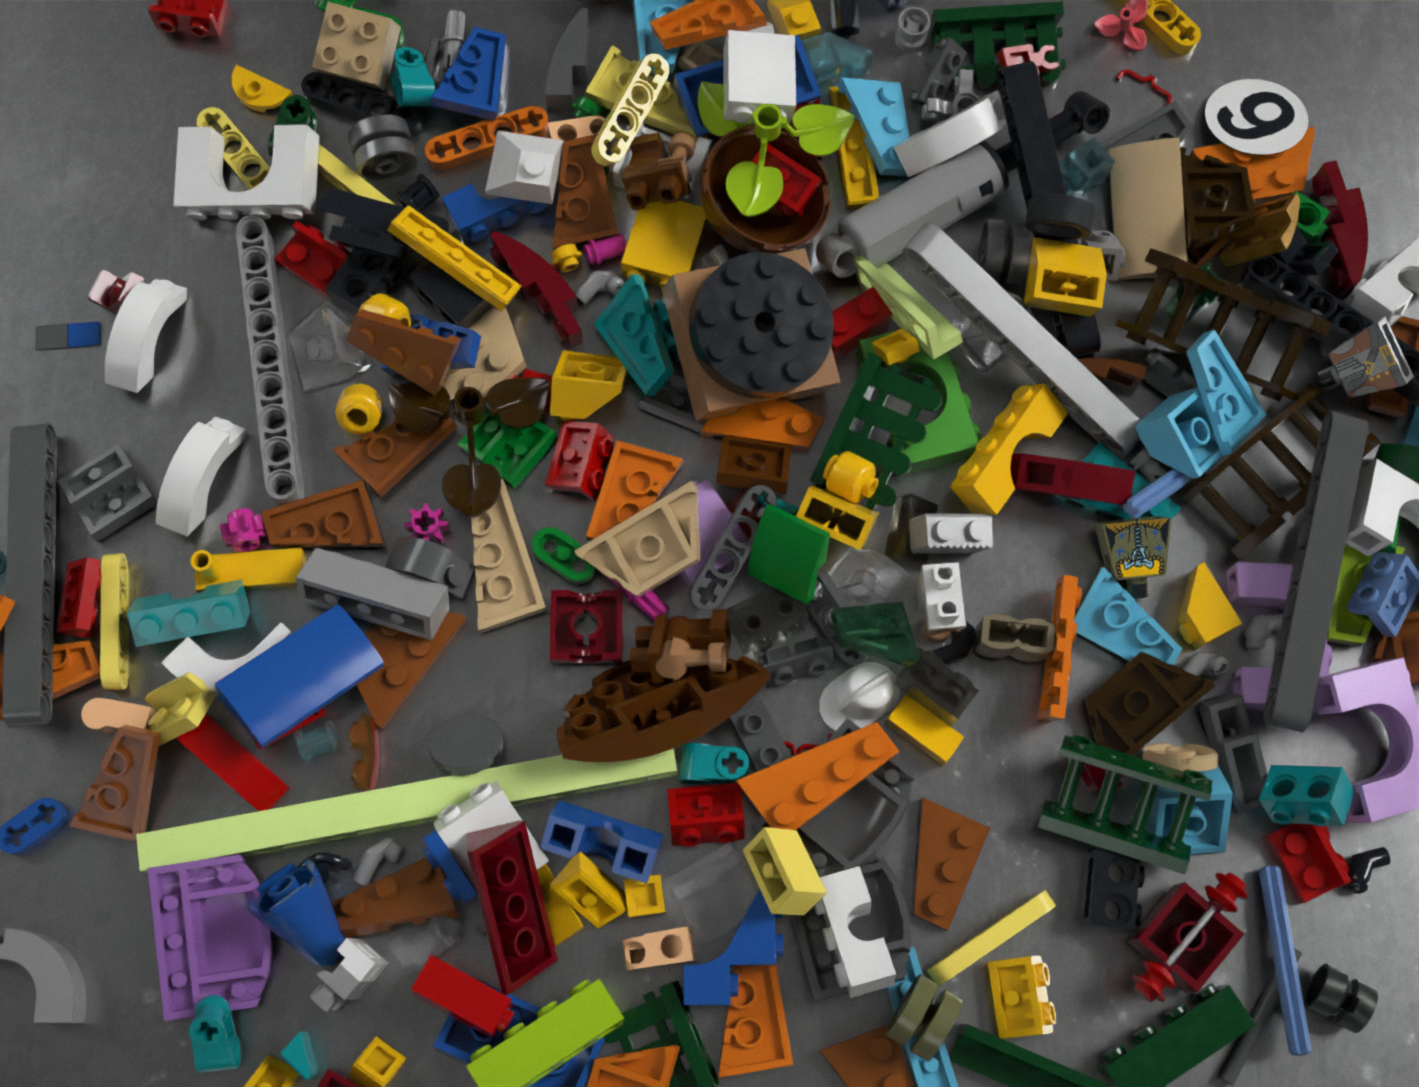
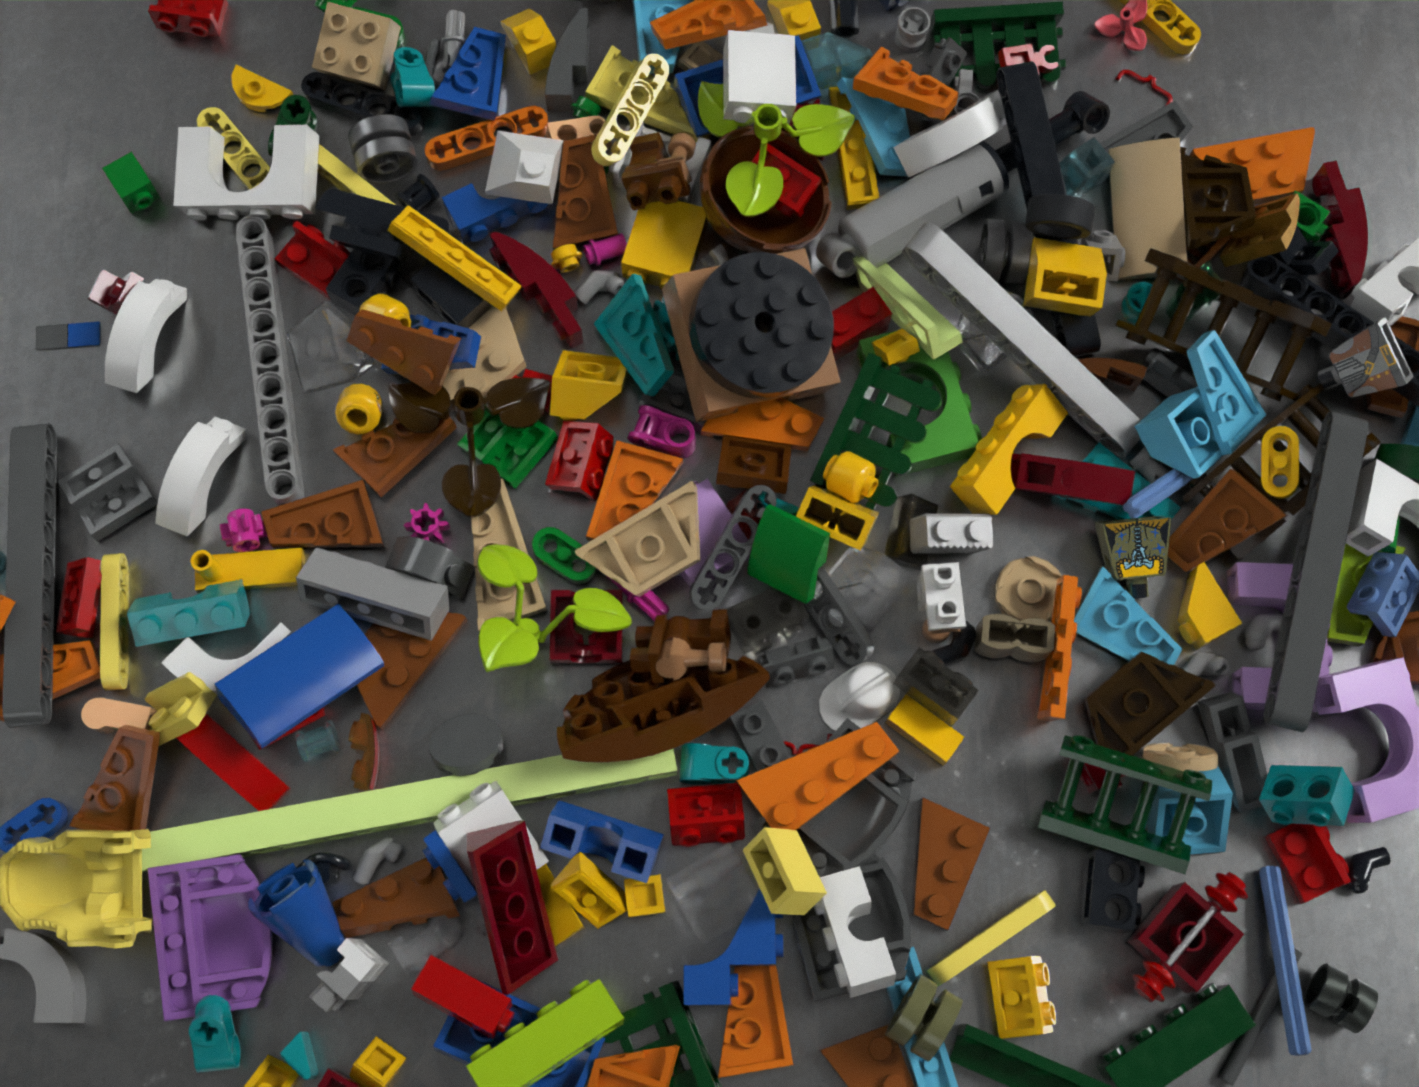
light nougat leg [622,926,697,971] -> none
clear green wing [831,601,920,668] -> none
white sticker [1205,79,1308,155] -> none
none -> light yellow animal [0,829,152,949]
none -> green brick [102,151,161,214]
none -> lime plant [477,544,632,672]
none -> yellow slope [500,8,556,75]
none -> dark pink piece [627,405,696,459]
none -> orange wing [853,46,959,121]
none -> tan tile [994,556,1061,621]
none -> teal wheel [1120,282,1153,323]
none -> dark orange wing [1168,469,1288,572]
none -> yellow plate [1261,426,1299,499]

